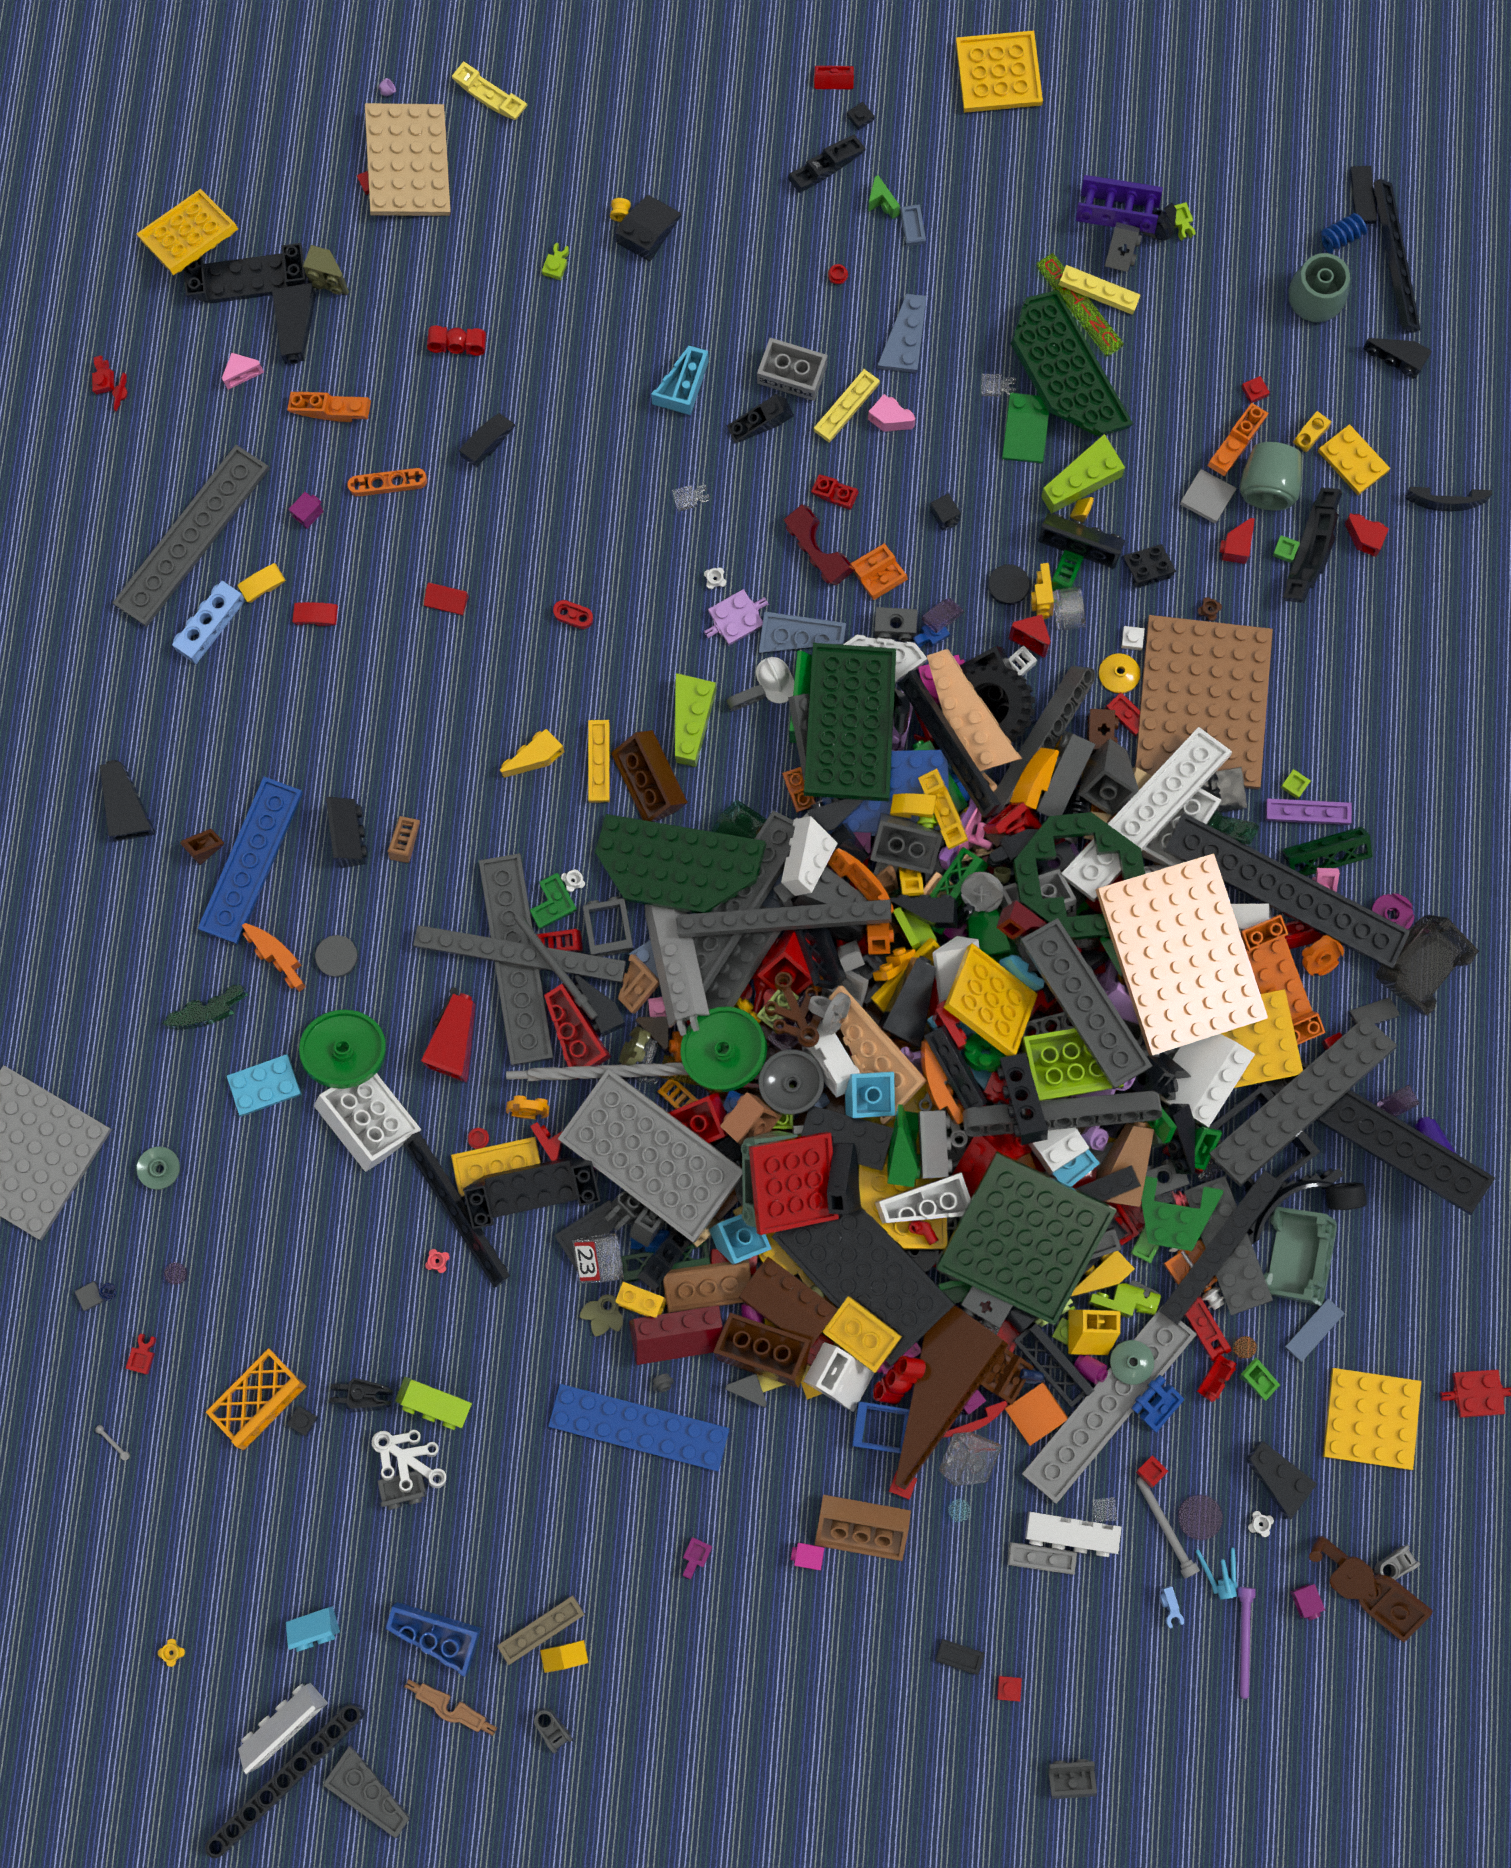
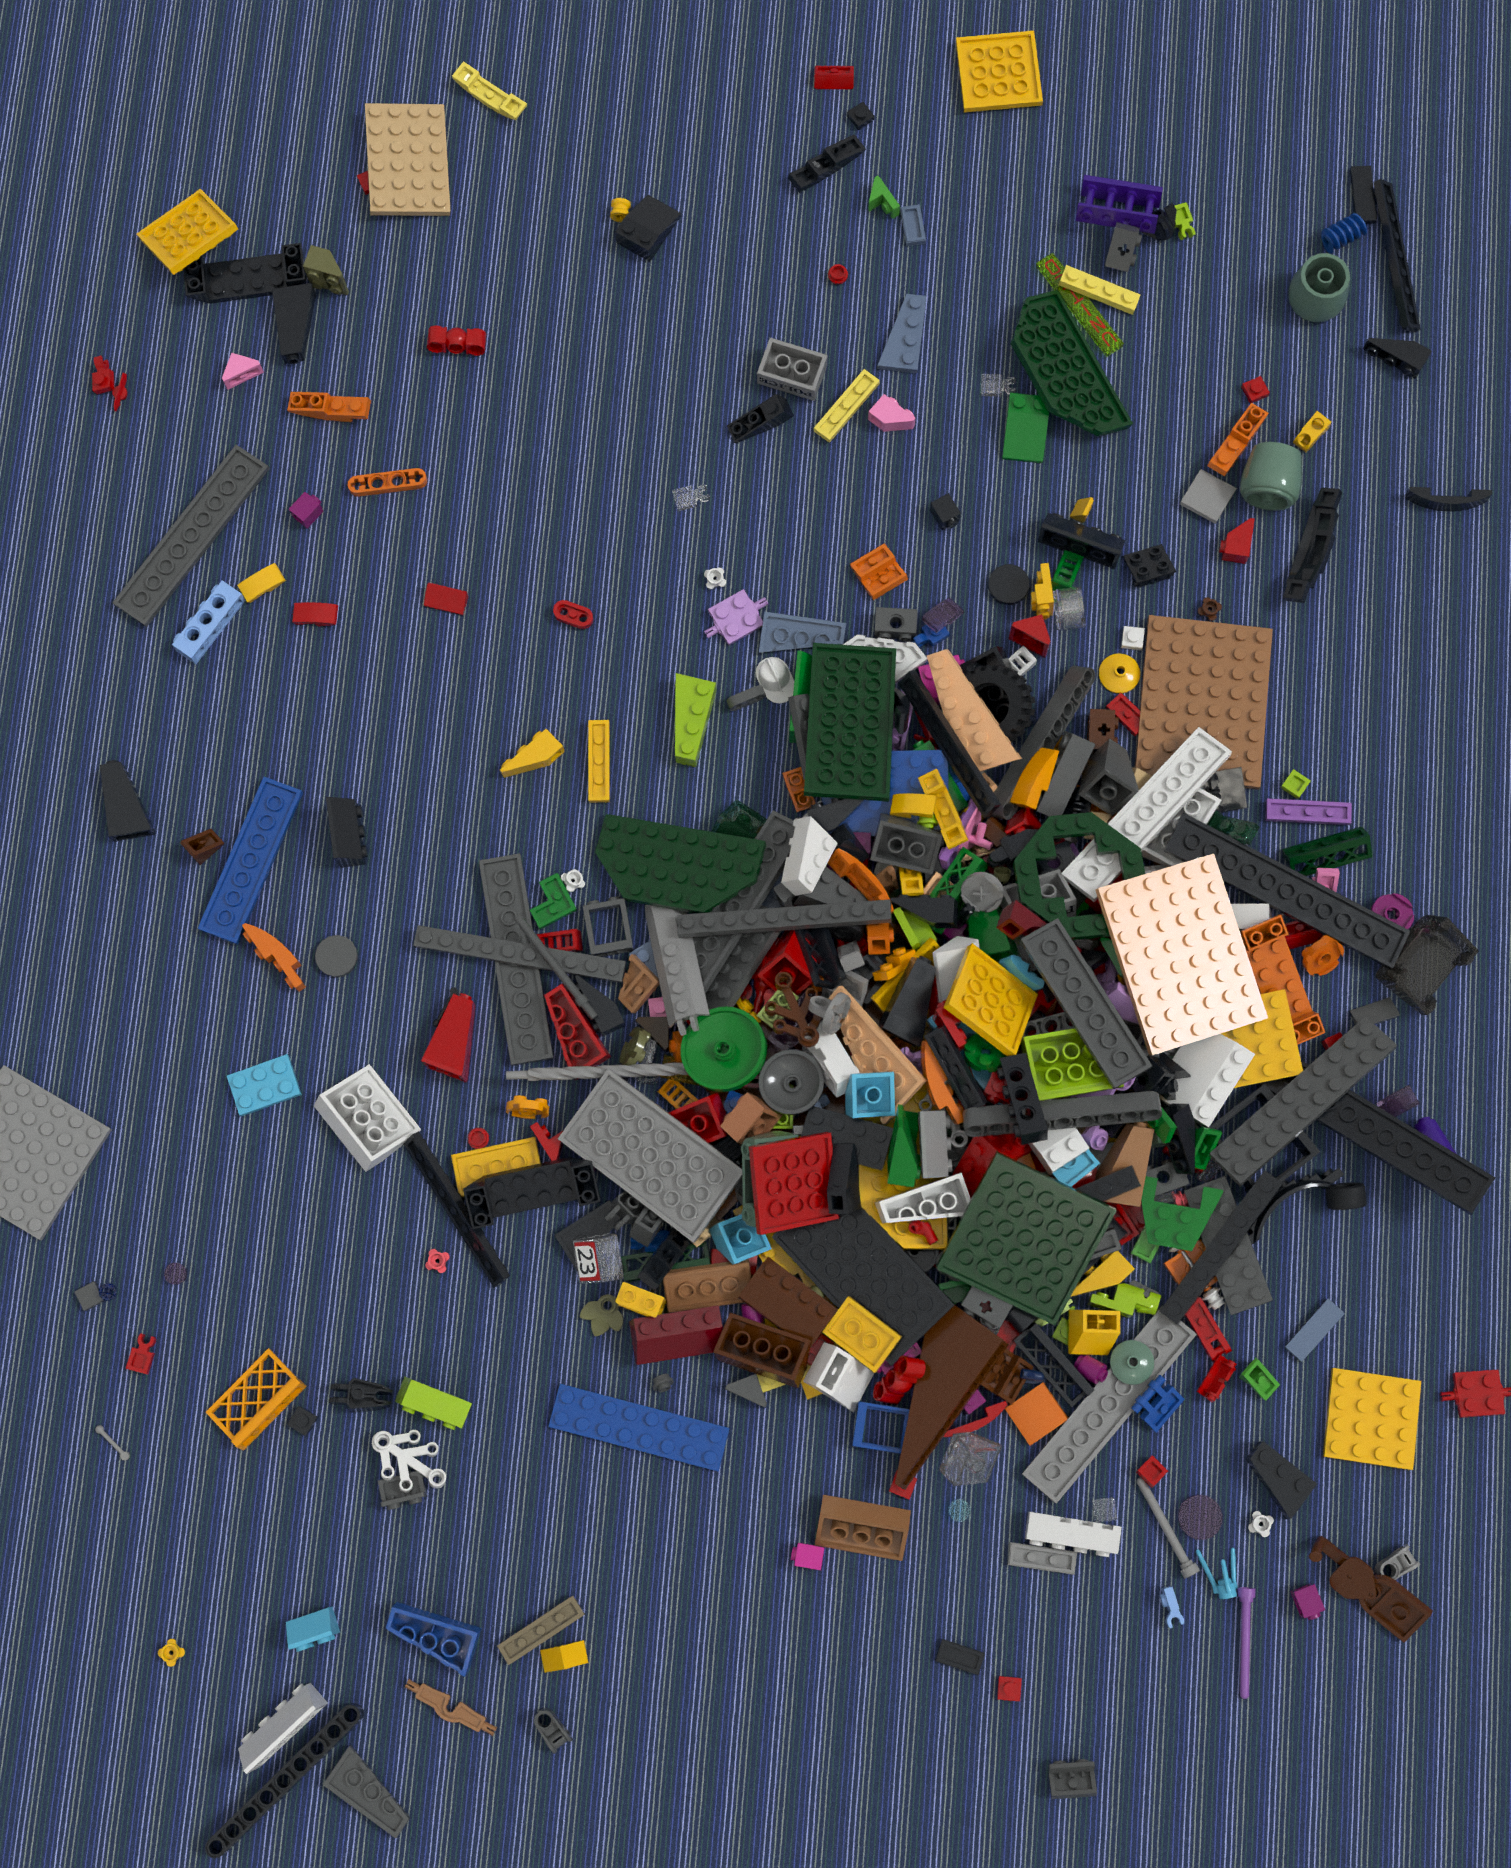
sand green dish [137,1146,180,1190] -> none
clear green slope [162,984,249,1030] -> none
green dish [299,1010,386,1089] -> none
lavender hinge [379,78,396,96] -> none
medium nougat slope [388,816,420,863] -> none
black slope [459,413,515,468] -> none
lime plate [542,243,569,281] -> none
reddish brown slope [611,730,688,822] -> none
medium azure wedge [651,346,709,415] -> none
magenta plate [683,1537,713,1579] -> none
dark red arch [784,504,855,585] -> none
red slope [811,474,859,510] -> none
red plate [983,802,1027,835] -> none
lime wedge [1041,434,1125,514] -> none
clear orange tile [1233,1336,1257,1359] -> none
sand green windscreen [1264,1206,1337,1306] -> none
bright green plate [1272,535,1300,563] -> none
yellow plate [1317,424,1390,496] -> none
red slope [1345,513,1389,557] -> none

